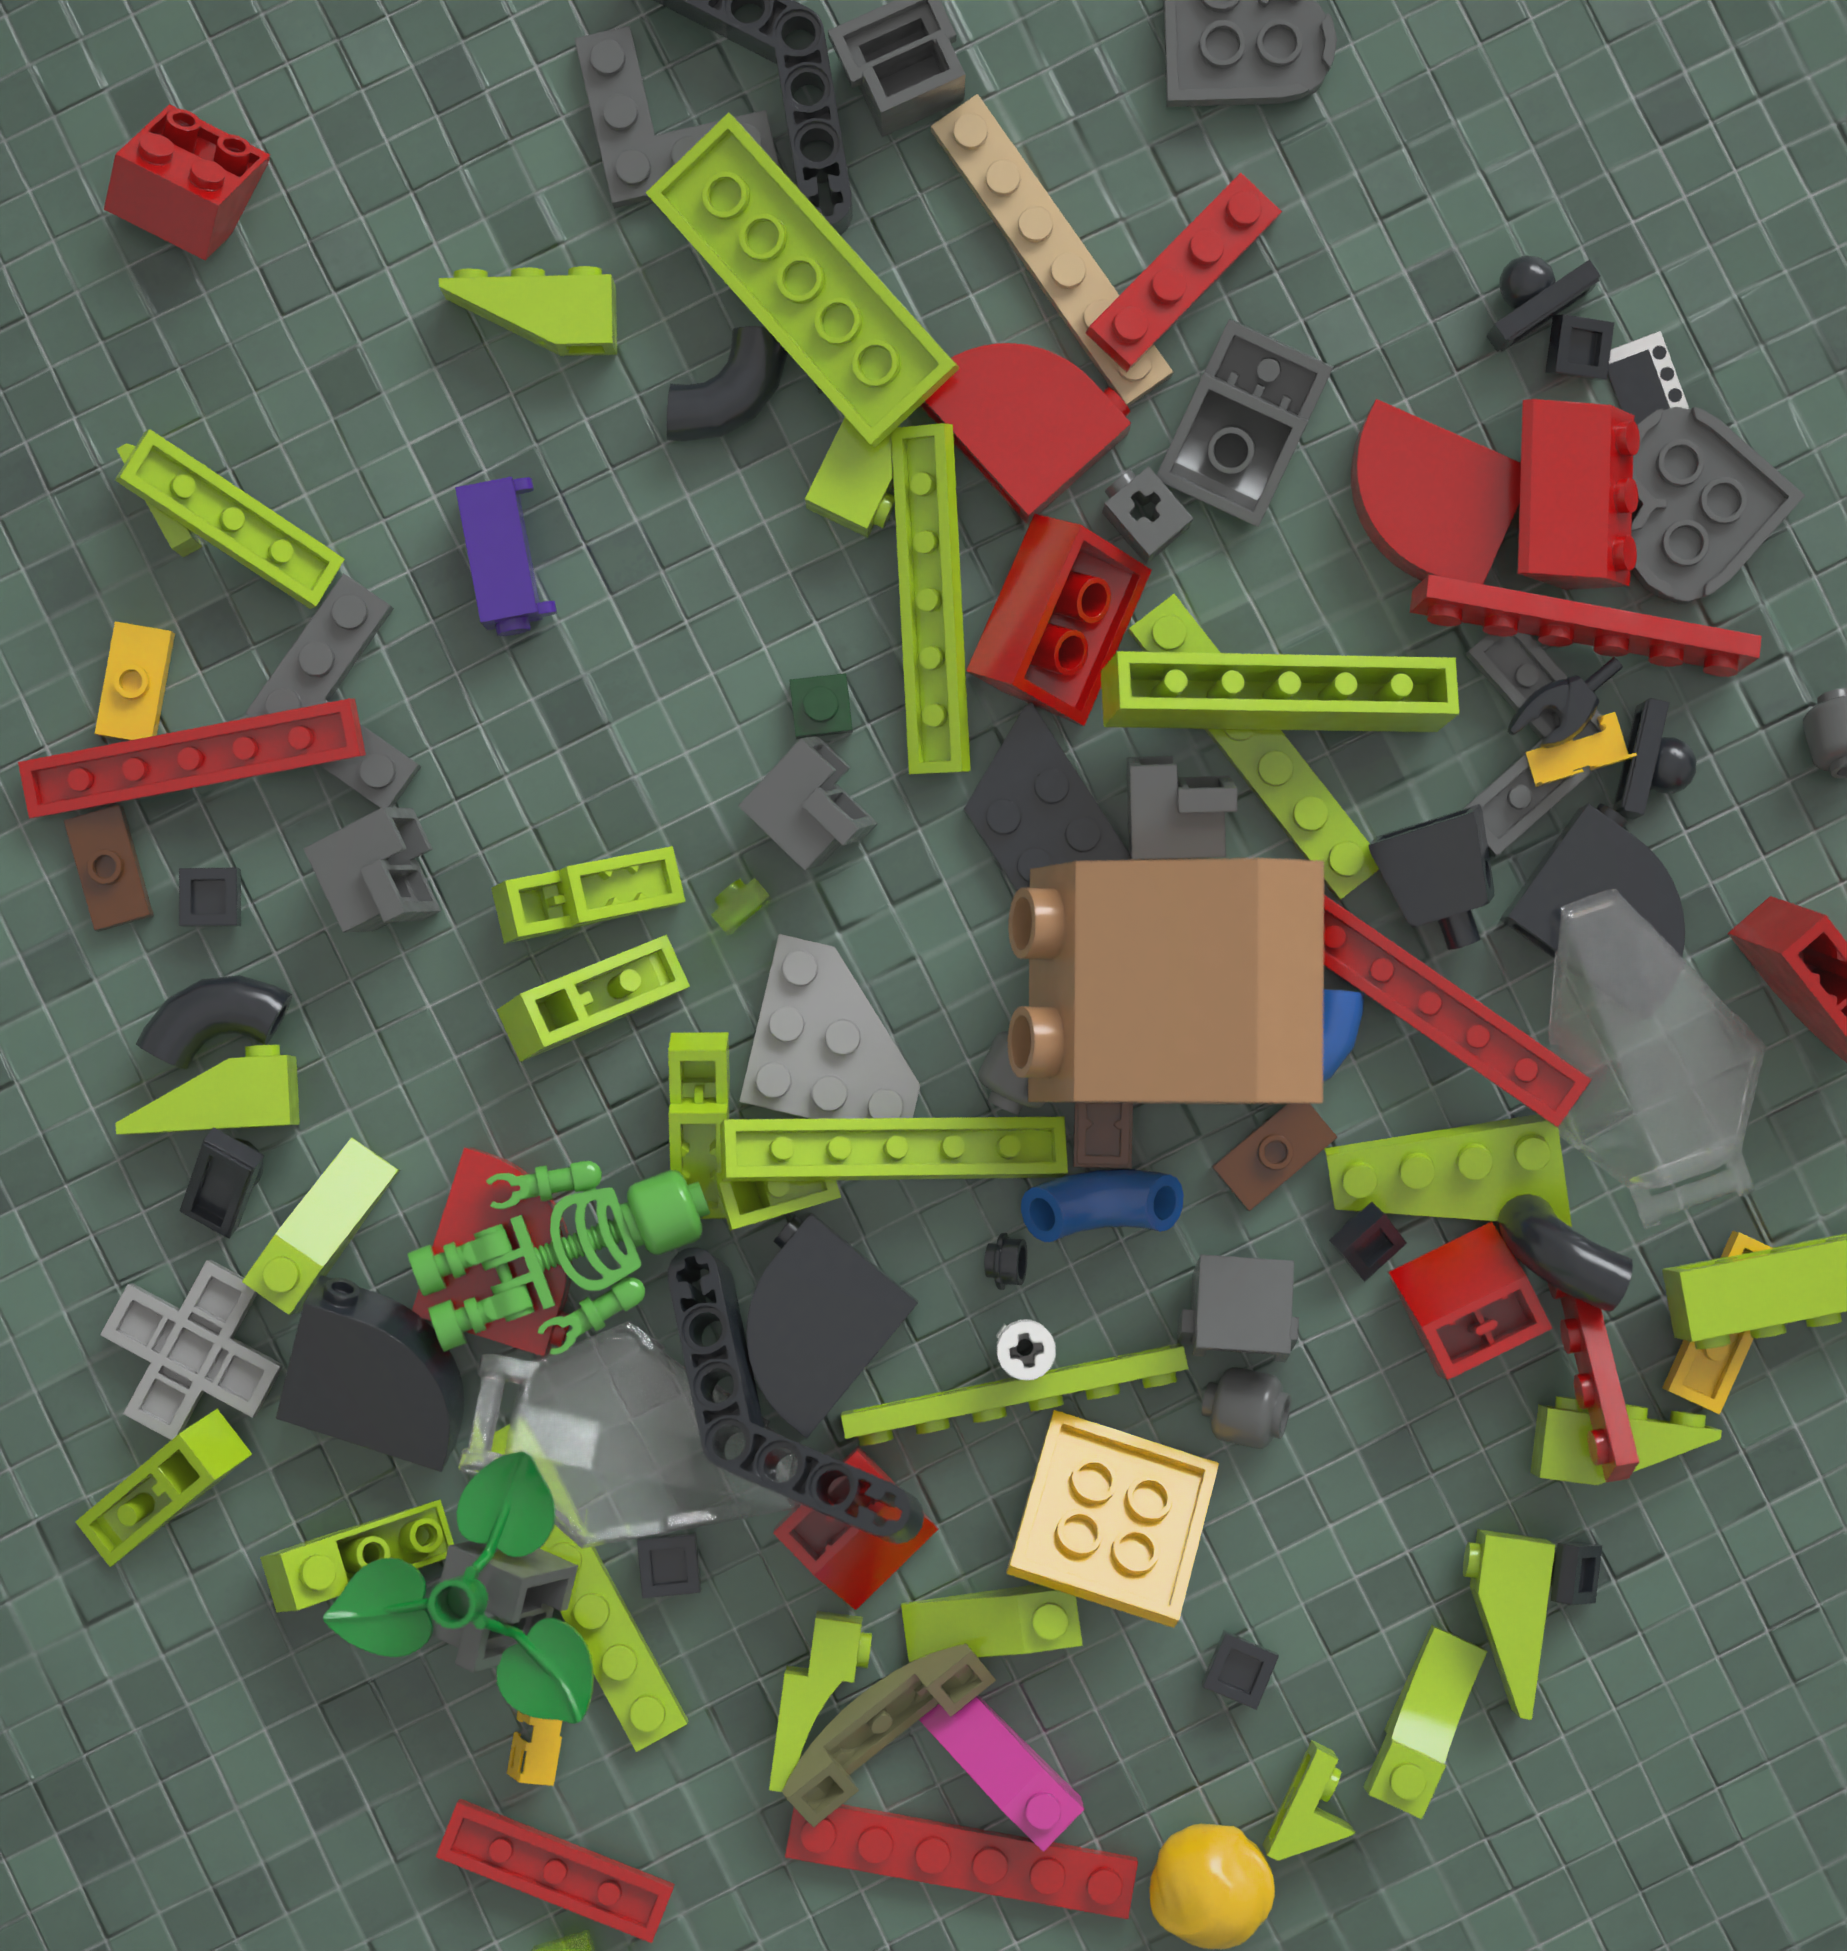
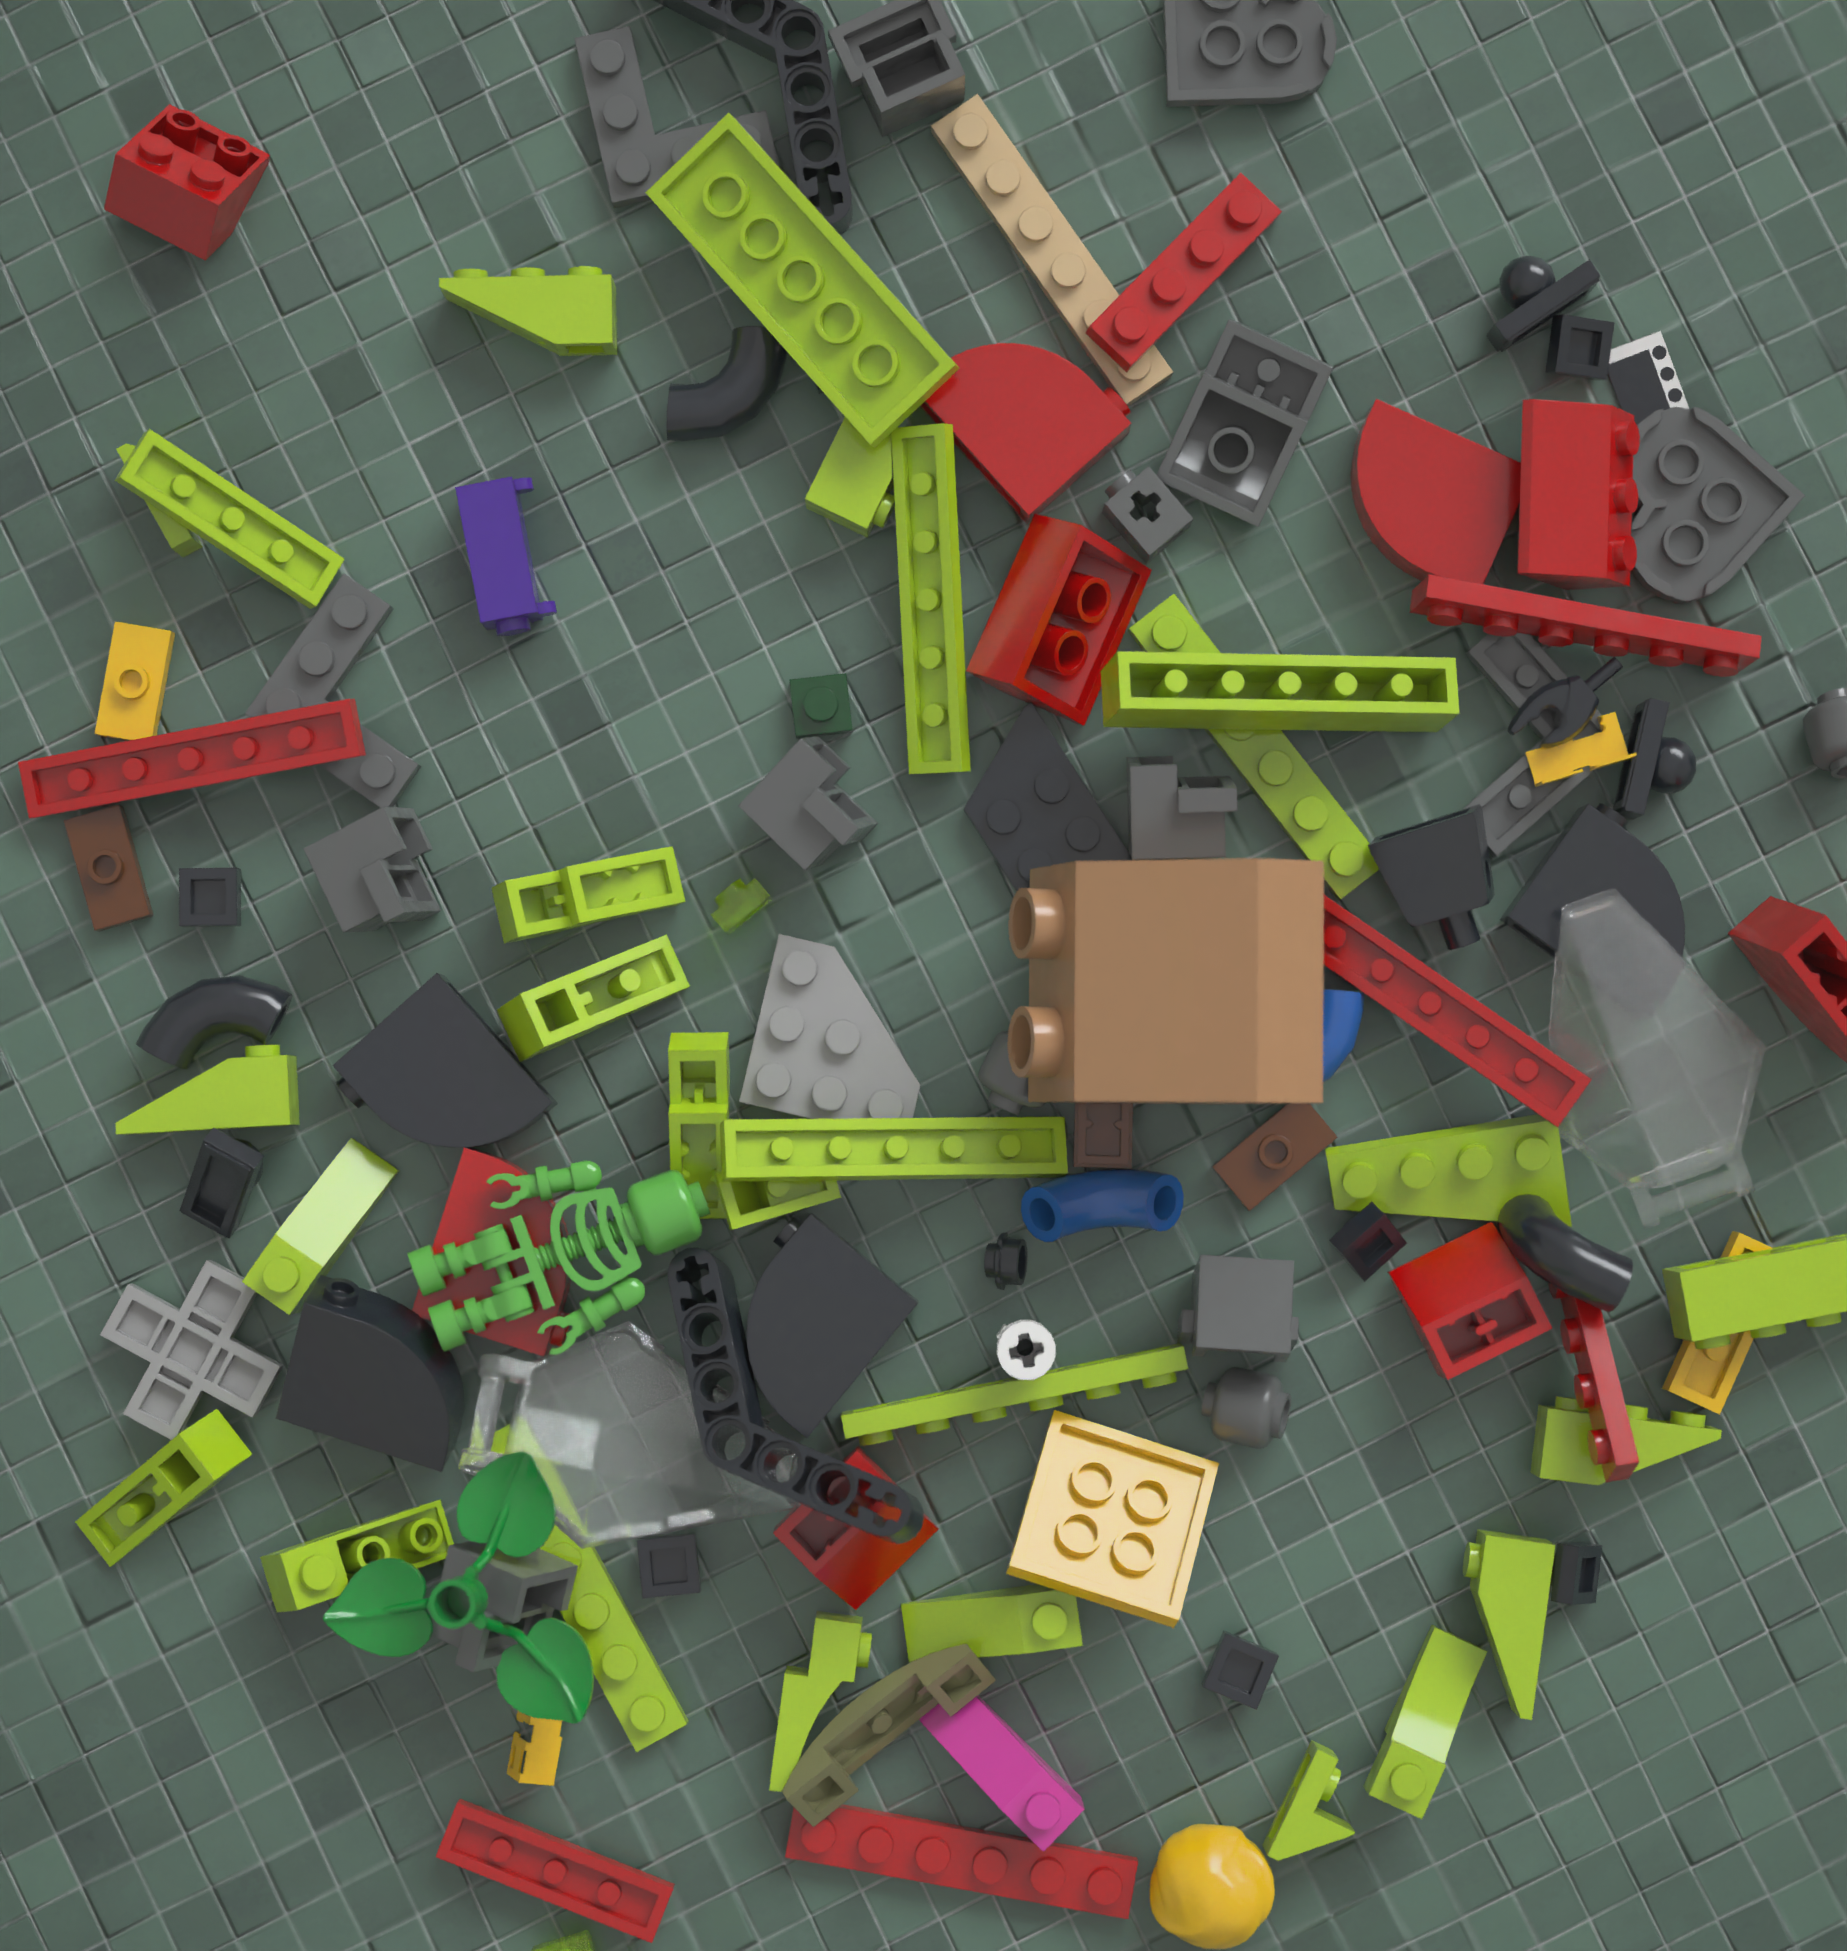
none -> black brick [332,973,558,1148]

